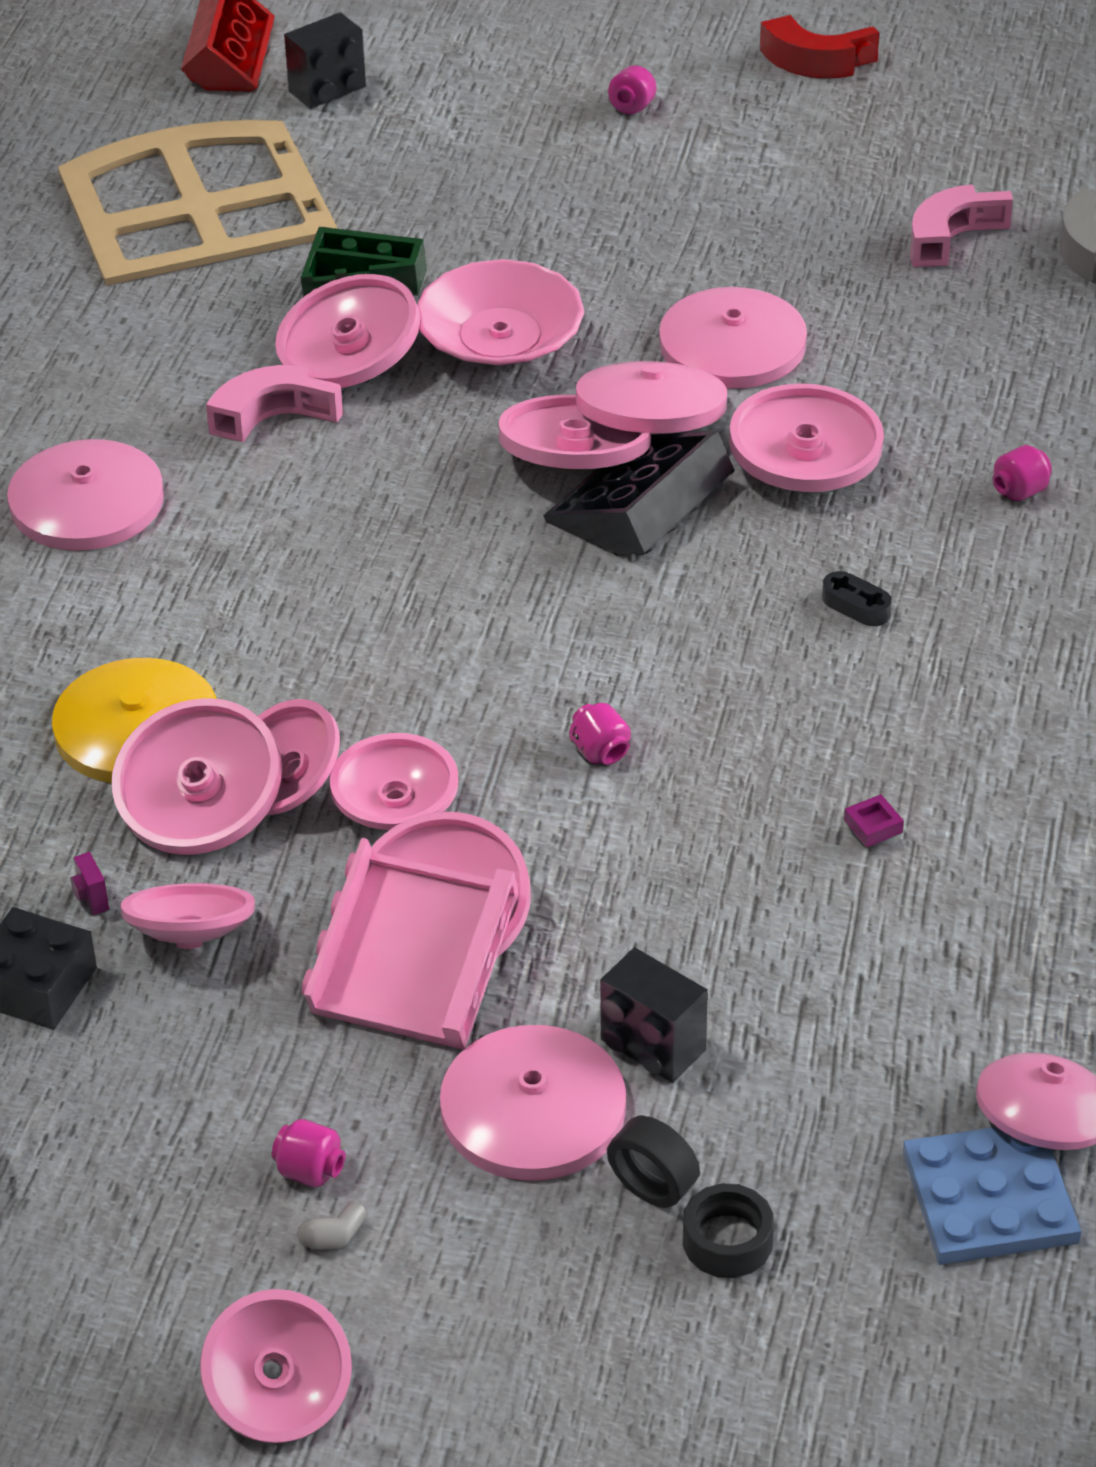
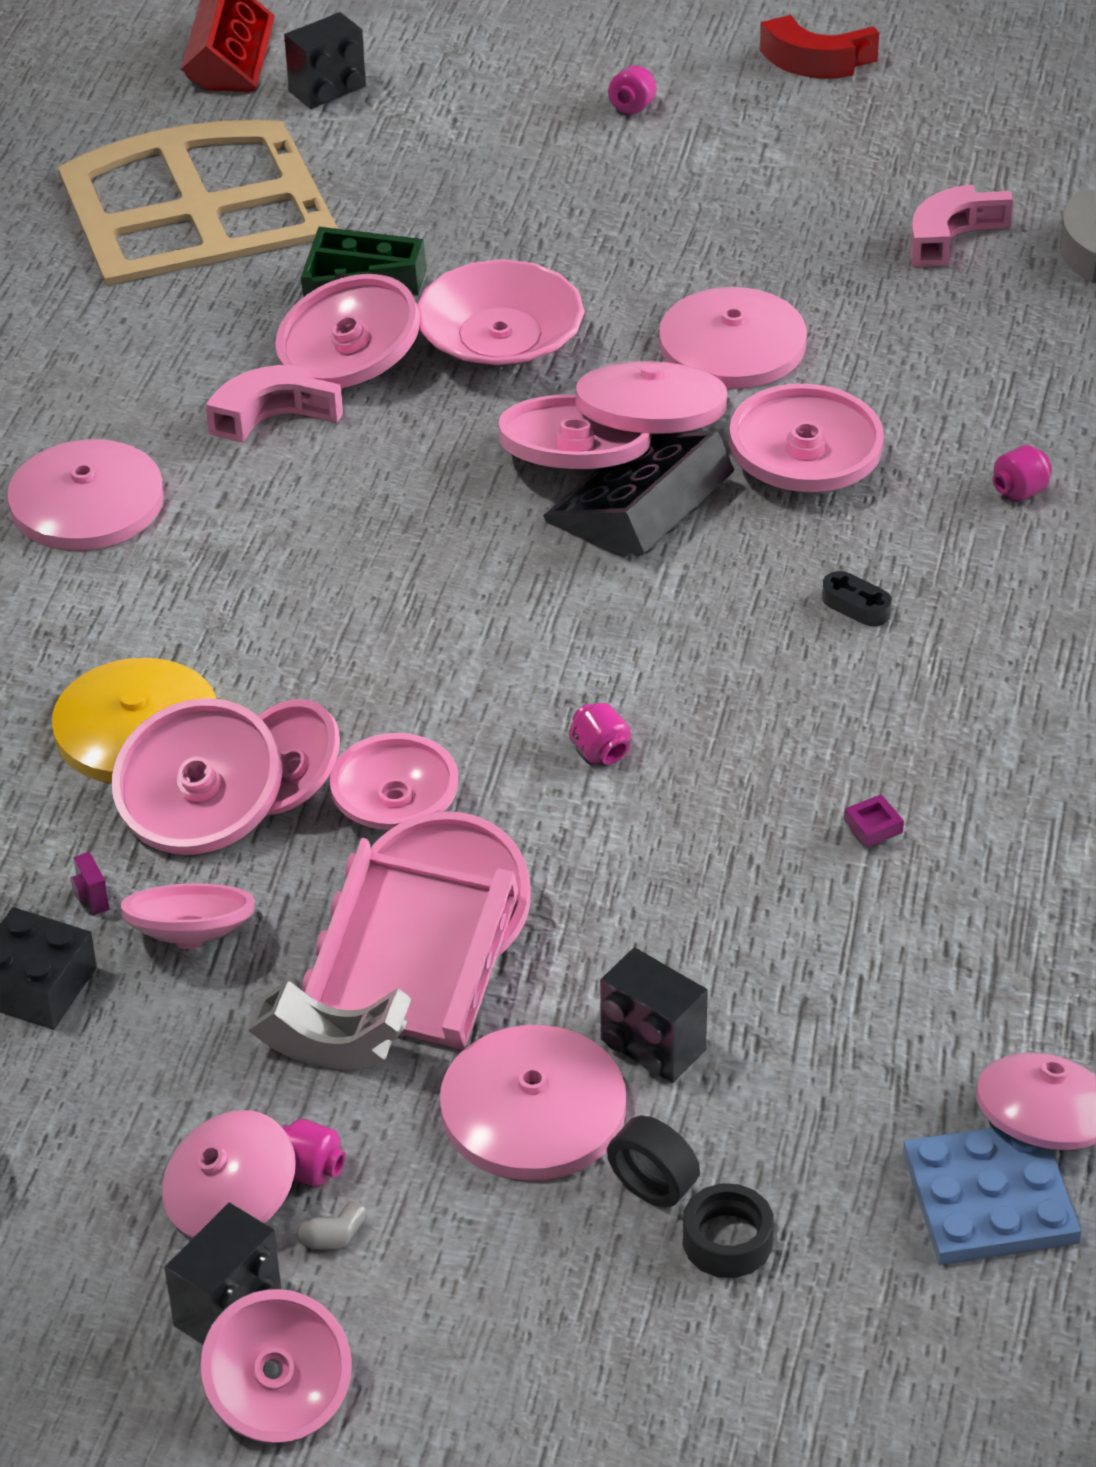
none -> bright pink dish [162,1110,295,1239]
none -> black brick [164,1202,282,1345]
none -> light grey arch [248,980,412,1070]

